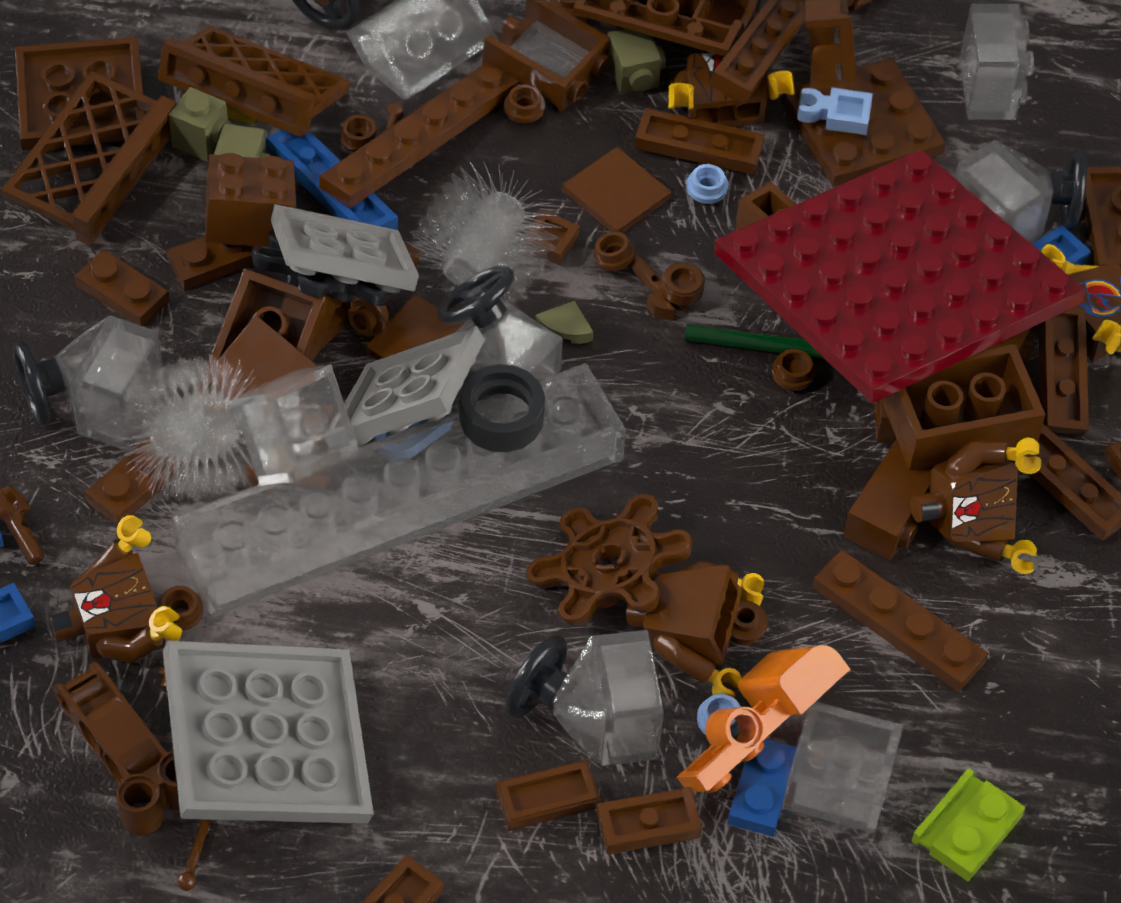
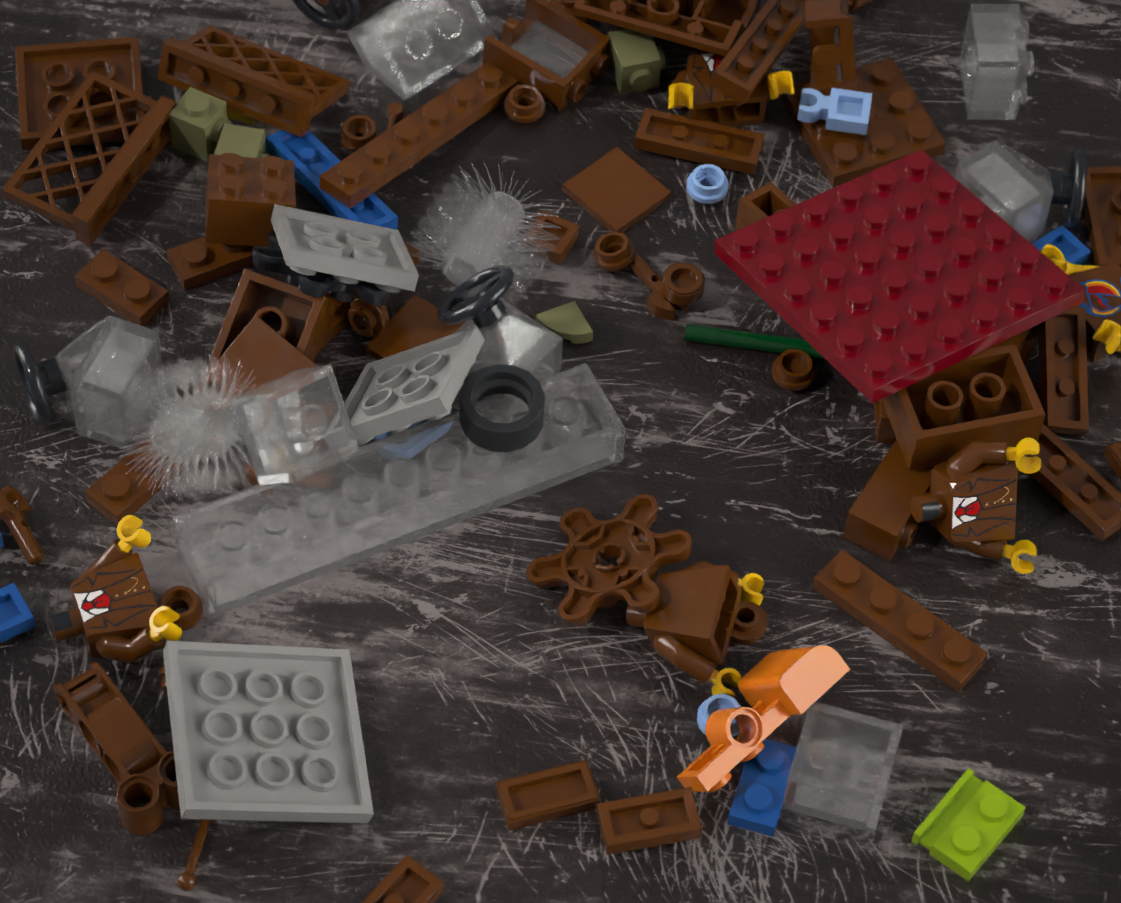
clear piece [505,630,663,766] -> none

